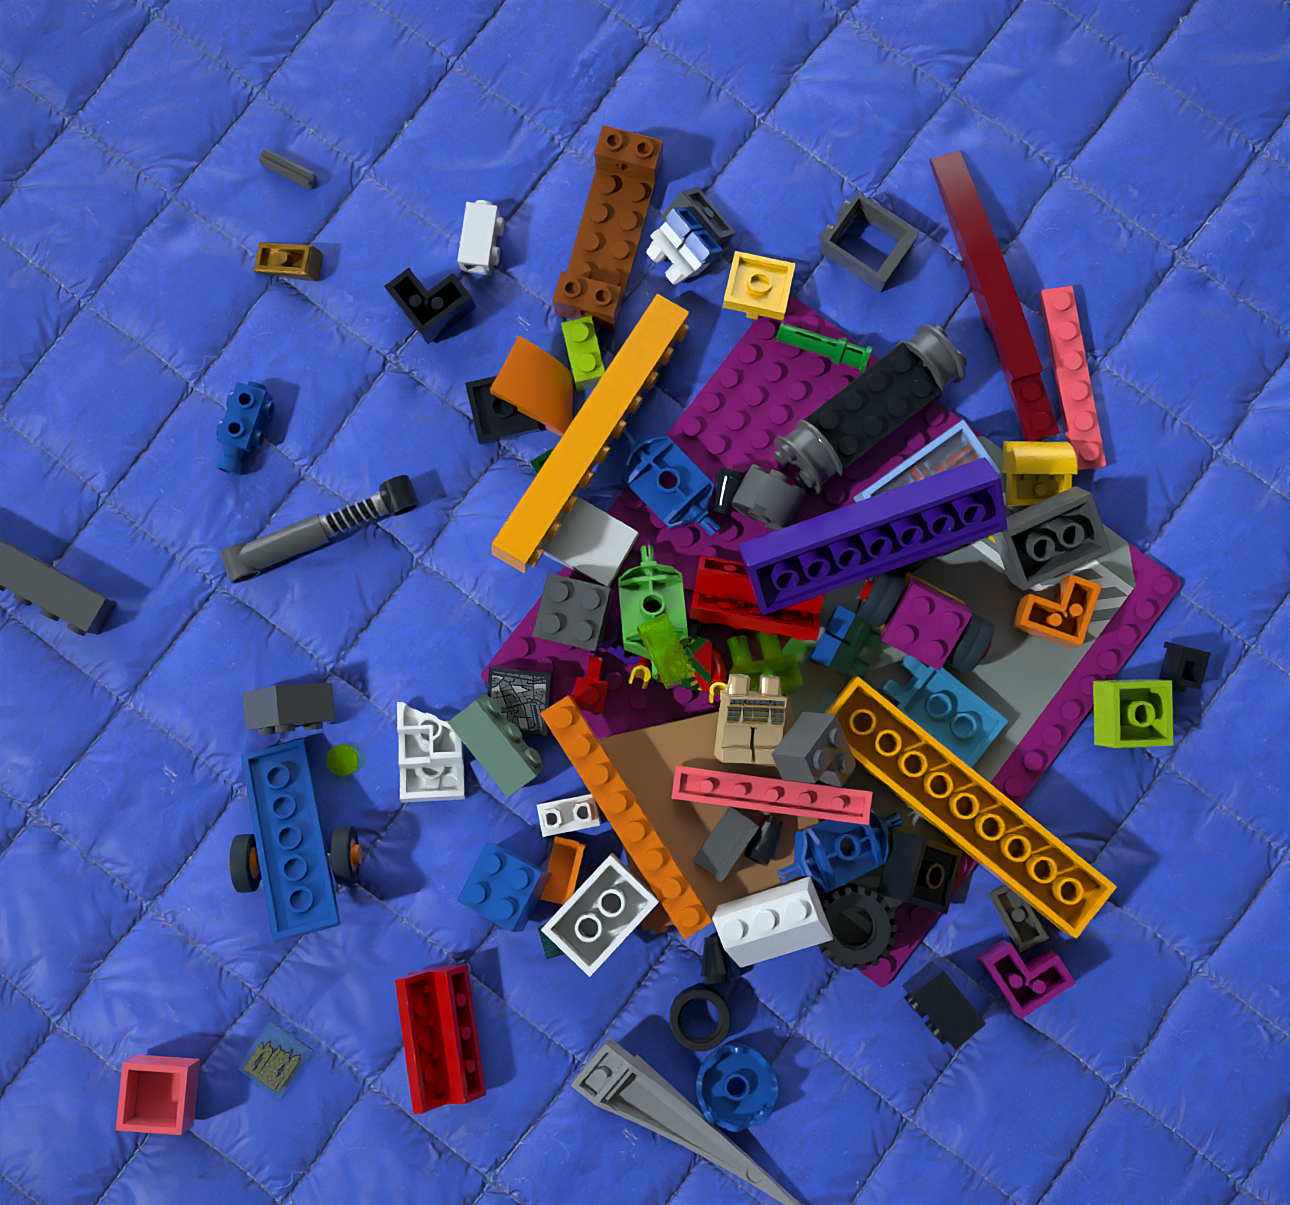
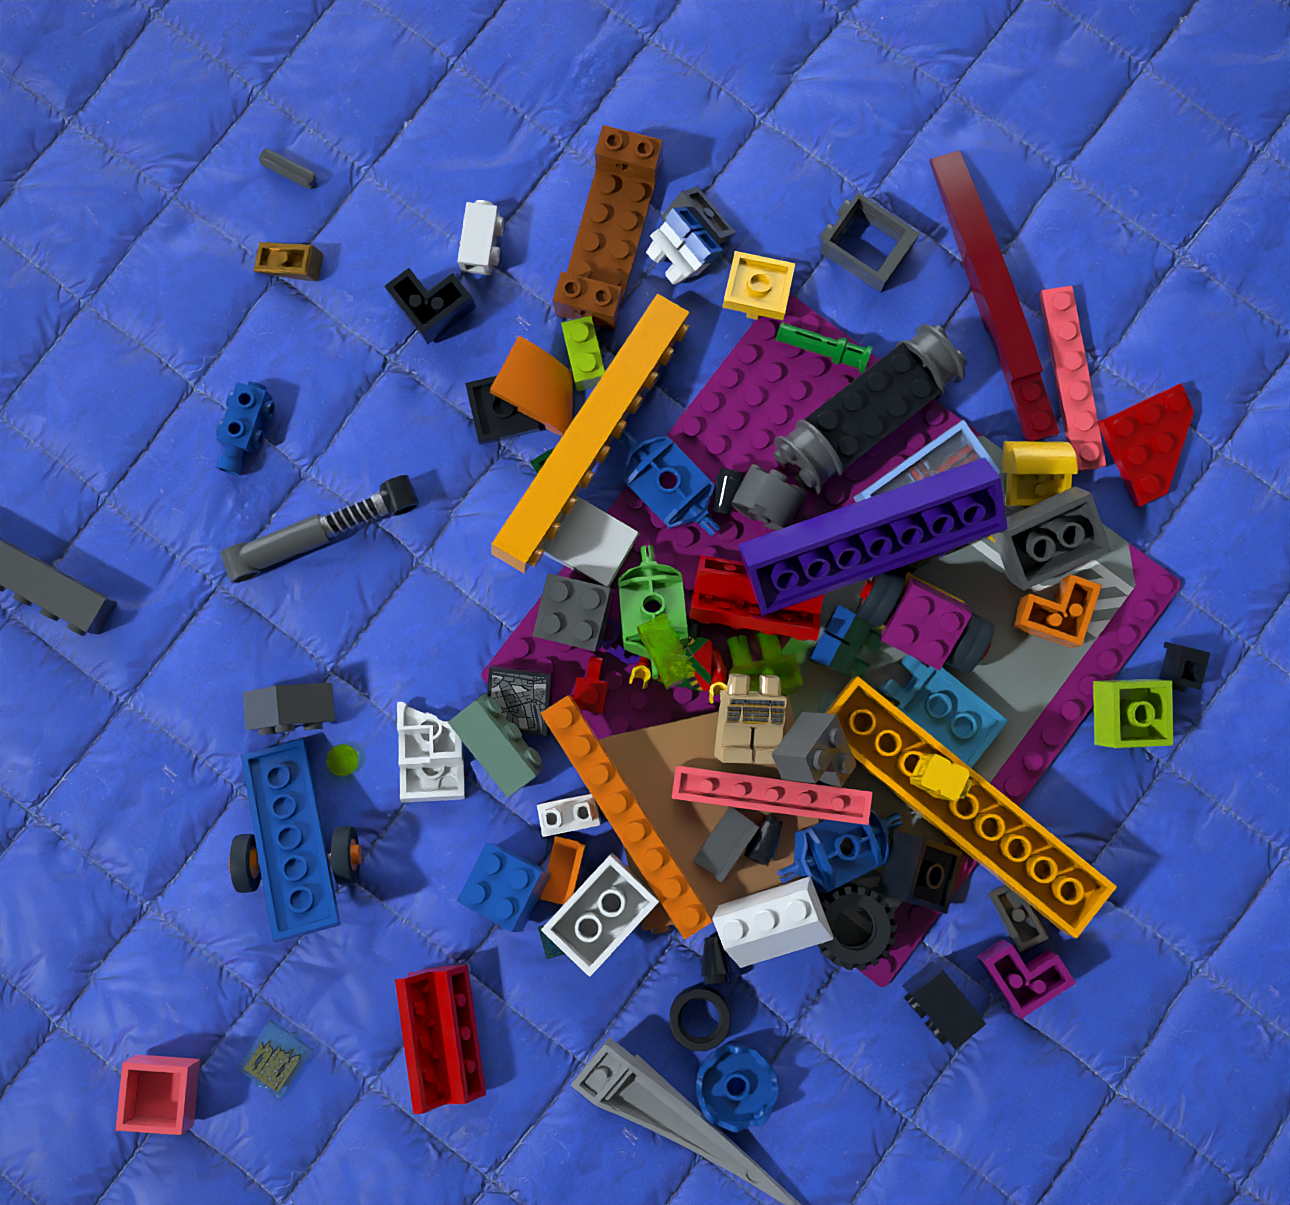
none -> yellow brick [909,754,972,801]
none -> red plate [1097,383,1194,507]

